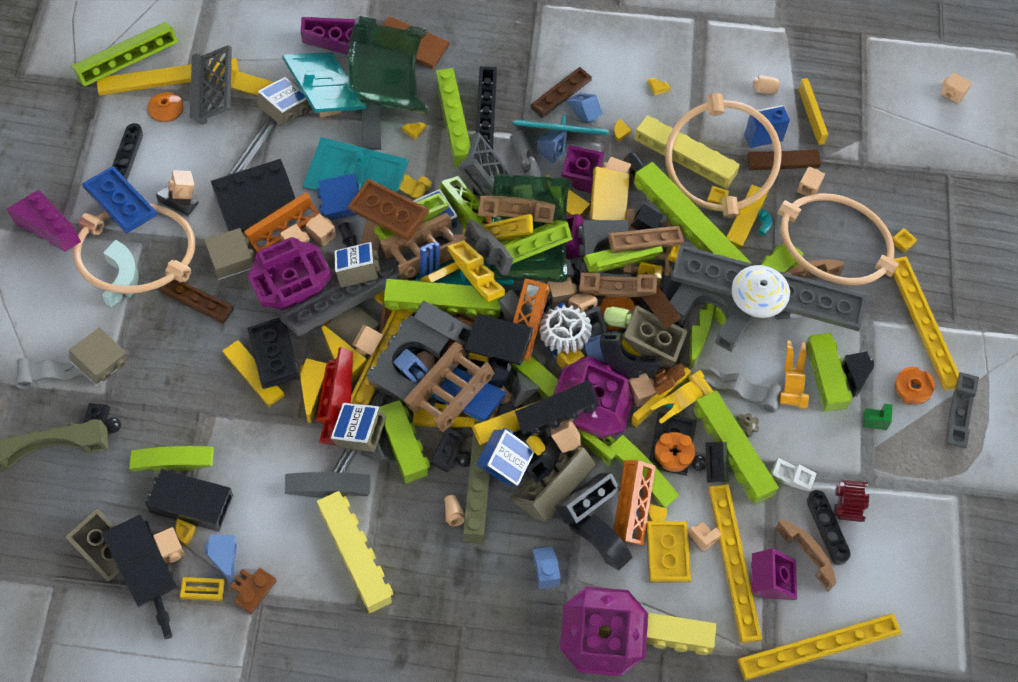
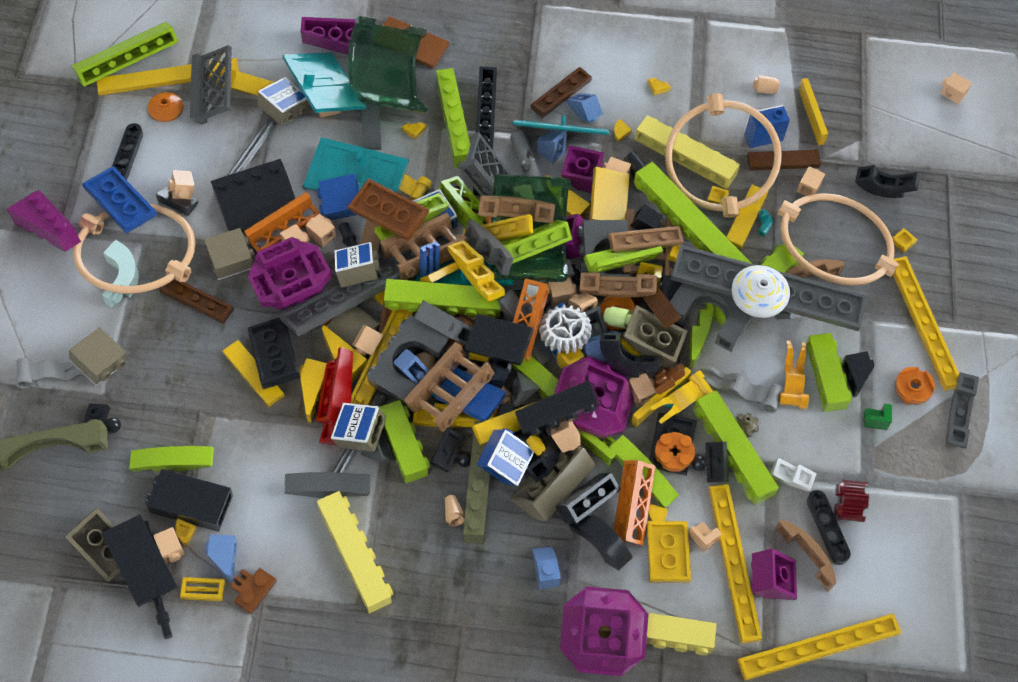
none -> black arch [855,165,920,198]

